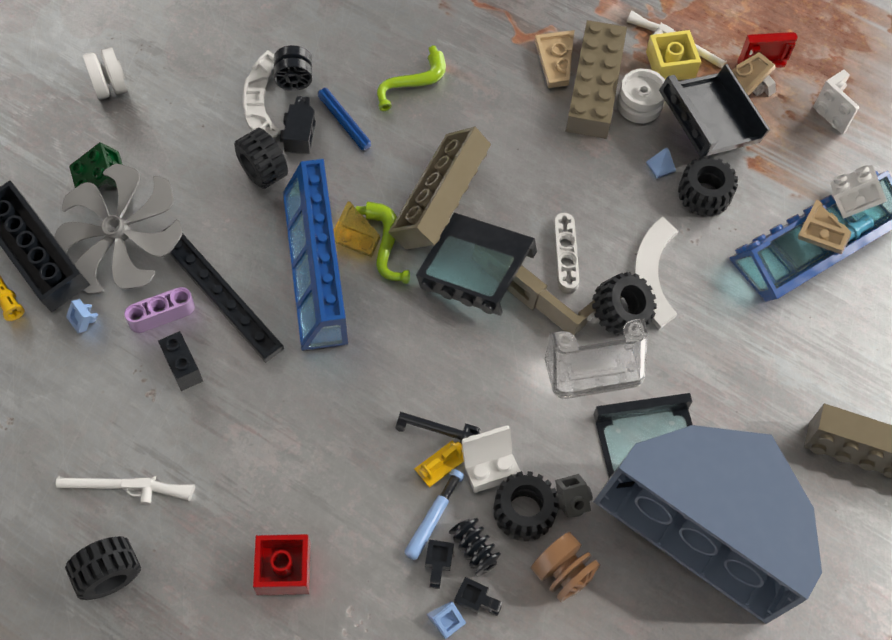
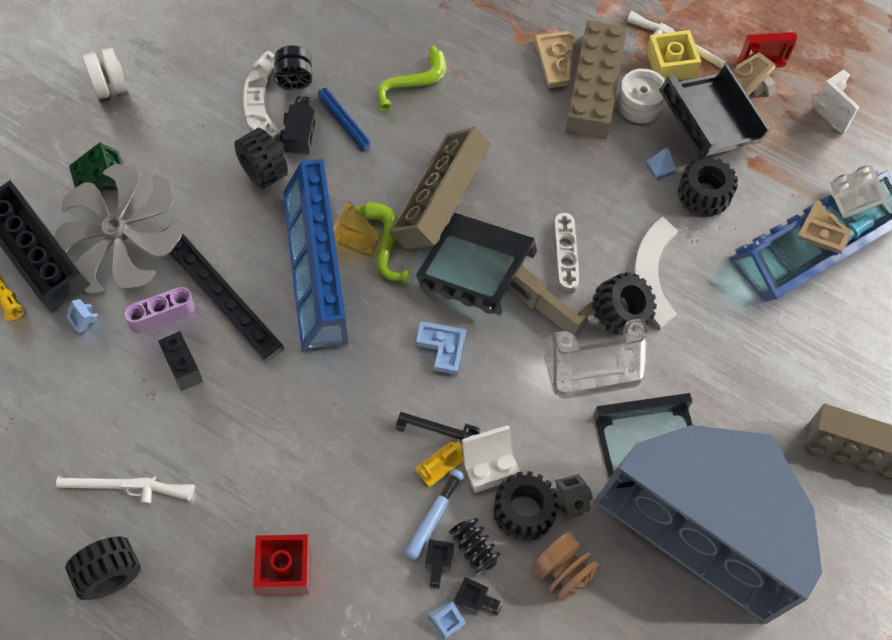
none -> light blue plate [416,321,466,375]

